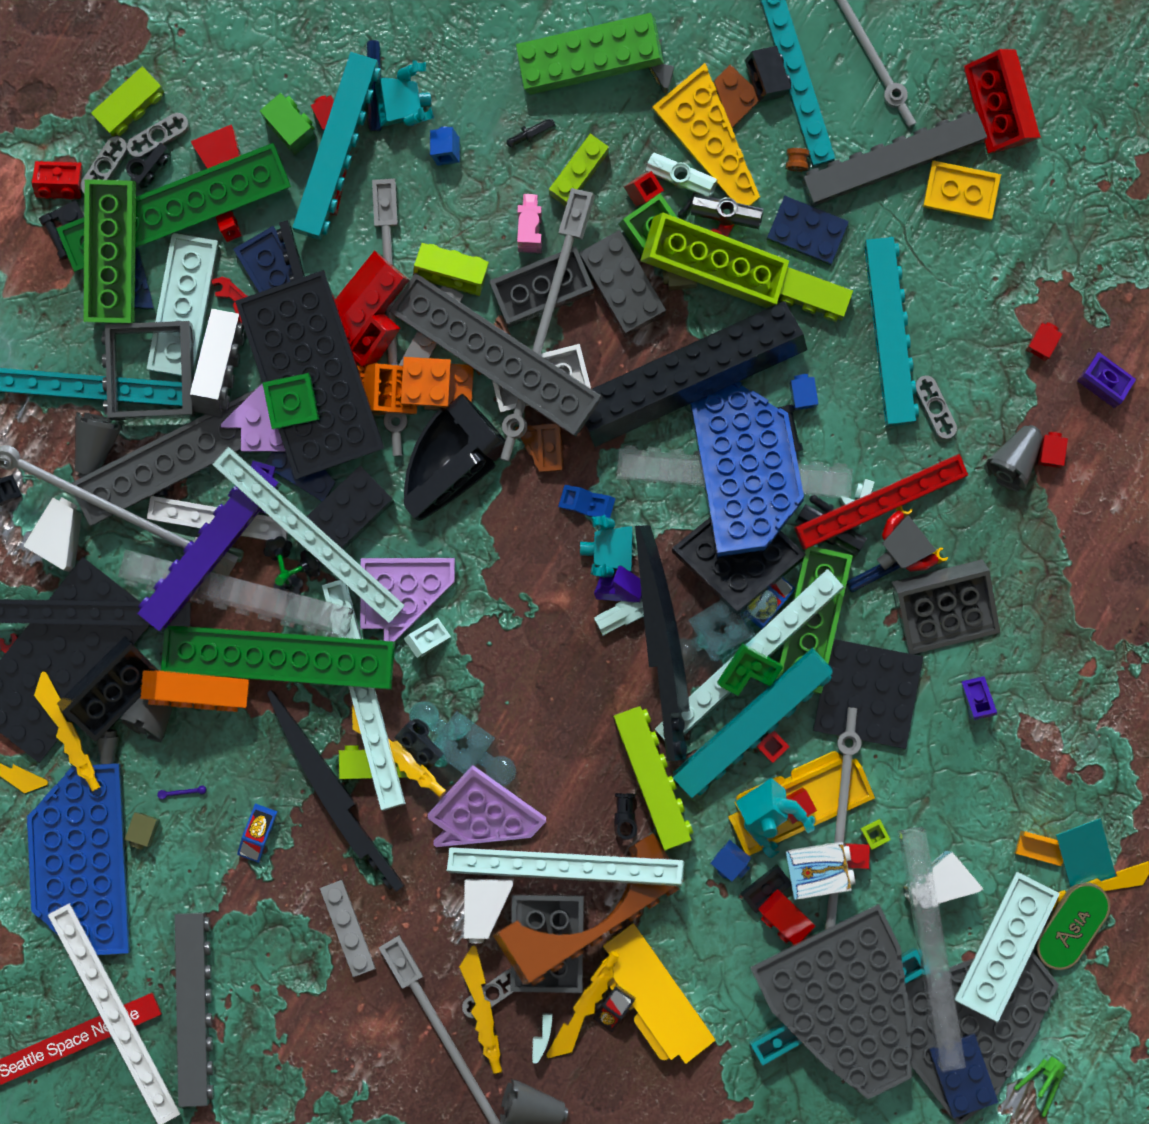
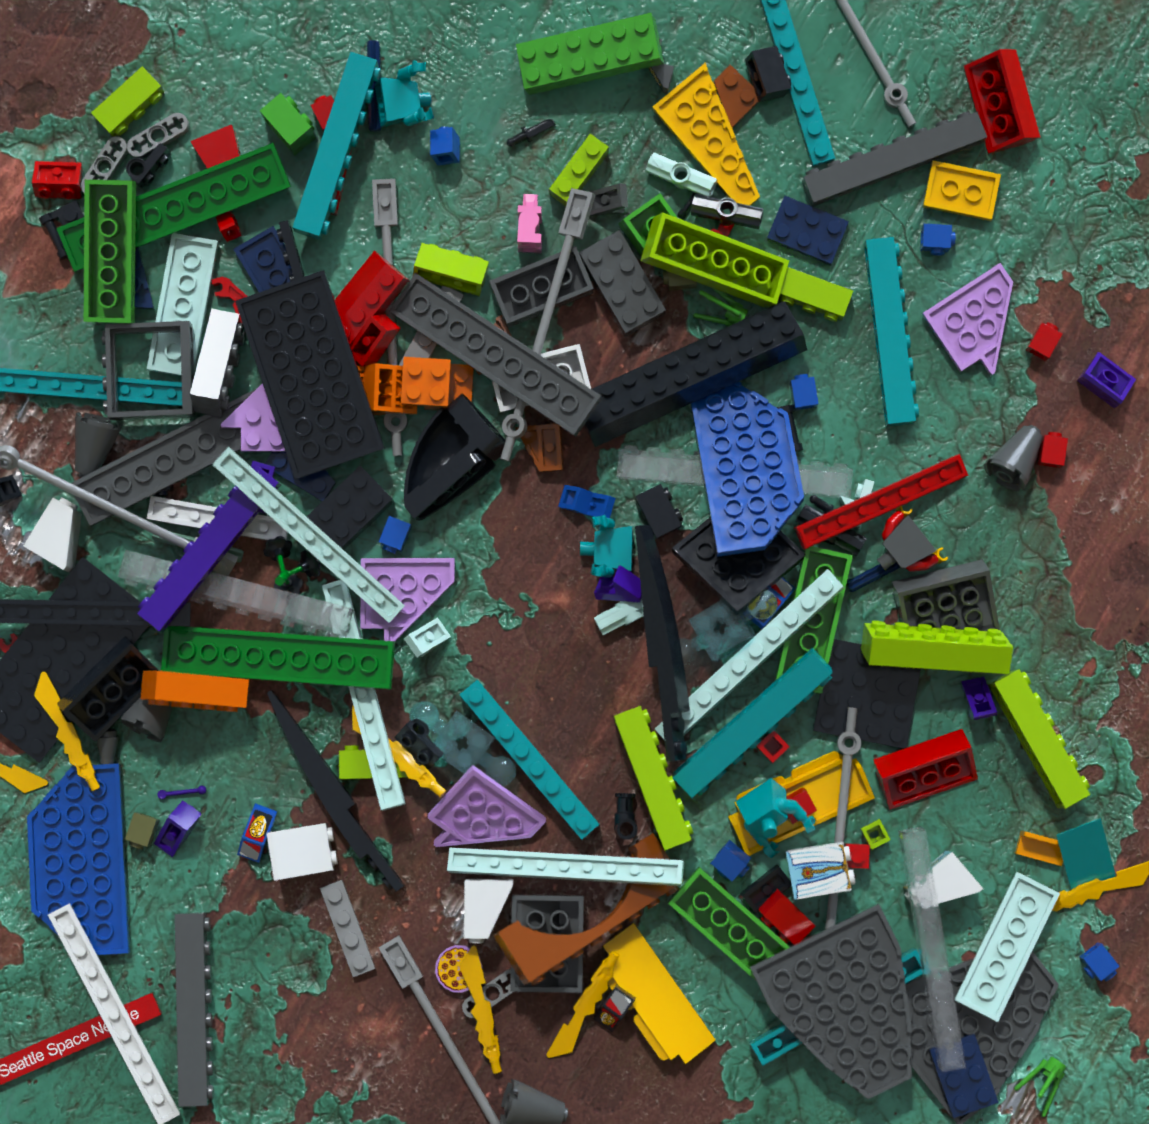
green plate [262,373,319,430] -> none
light aqua slope [533,1013,552,1063] -> none
red brick [624,171,664,206] -> none
green plate [717,643,783,696] -> none
dark orange wheel [785,148,809,172] -> none
light grey beam [915,376,957,440] -> none
green tile [1036,883,1110,970] -> none
none -> dark purple slope [154,800,202,857]
none -> white slope [267,823,338,880]
none -> blue brick [379,516,412,554]
none -> tile [435,945,482,993]
none -> teal brick [459,680,600,840]
none -> dark grey slope [590,183,628,216]
none -> black brick [635,484,683,540]
none -> bright green brick [668,867,790,980]
none -> bright green plant [693,288,748,326]
none -> lime brick [861,621,1013,674]
none -> red slope [873,729,978,810]
none -> blue brick [920,223,956,256]
none -> lavender wing [922,263,1013,376]
none -> lime brick [988,669,1090,809]
none -> blue brick [1079,942,1120,981]

